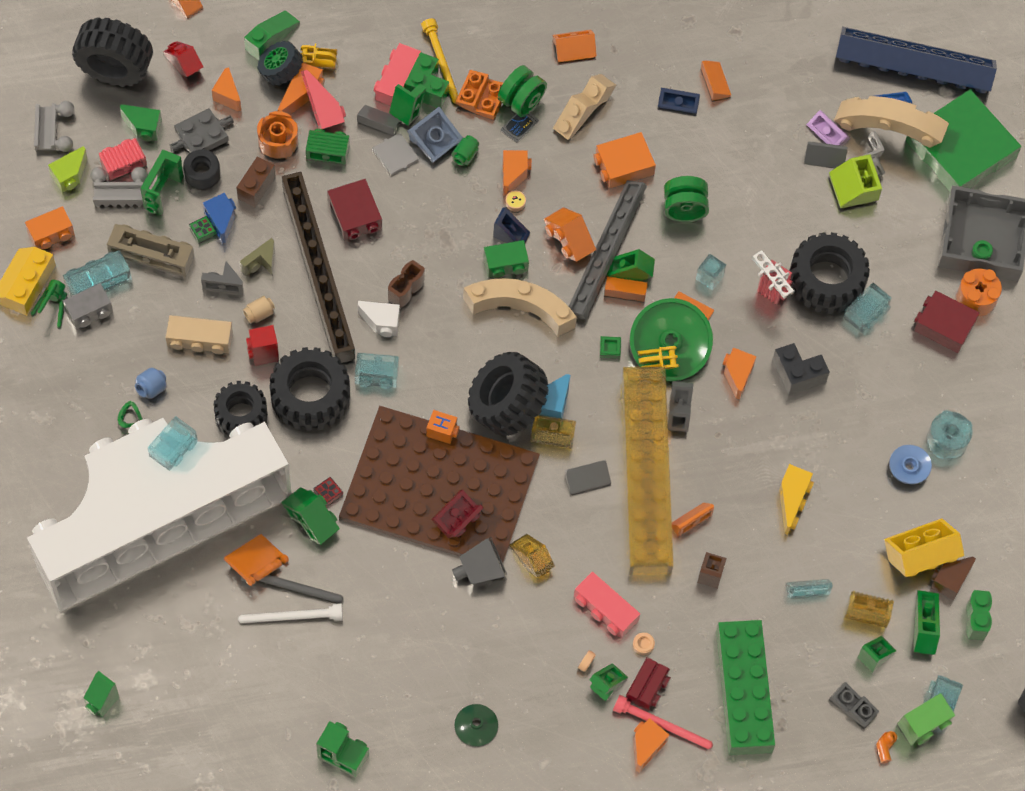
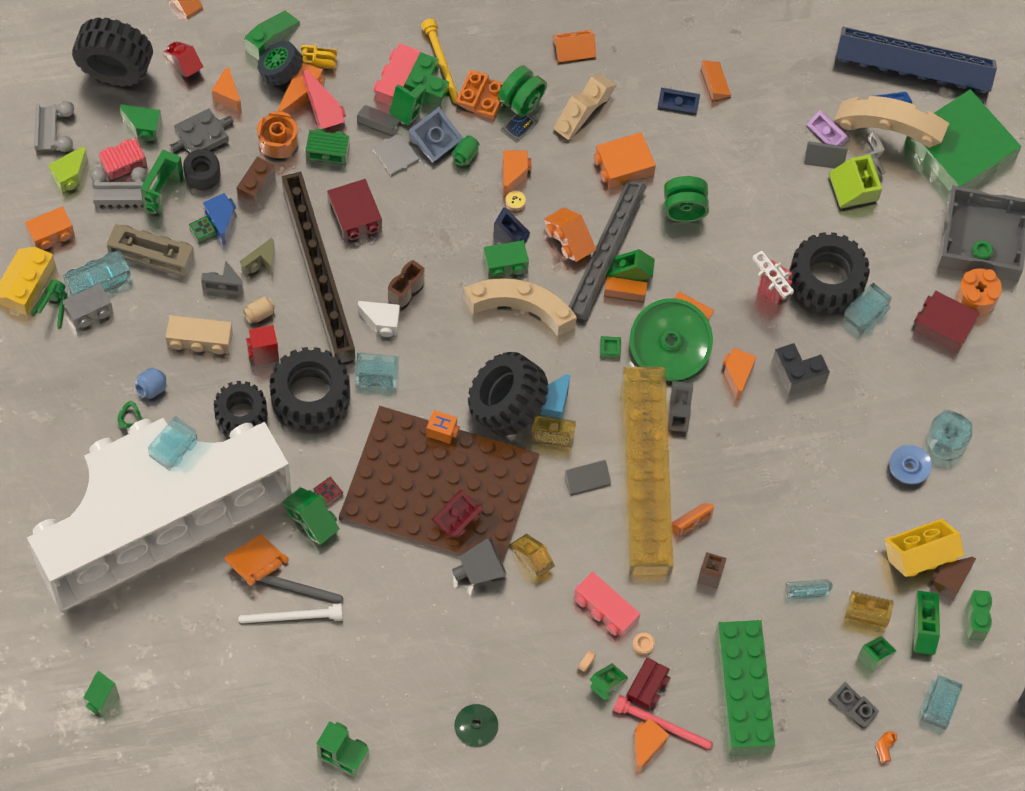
yellow arm [638,346,679,372] -> none
clear light blue brick [696,254,727,290] -> none
yellow slope [779,464,814,535] -> none
bright green brick [897,693,956,746] -> none

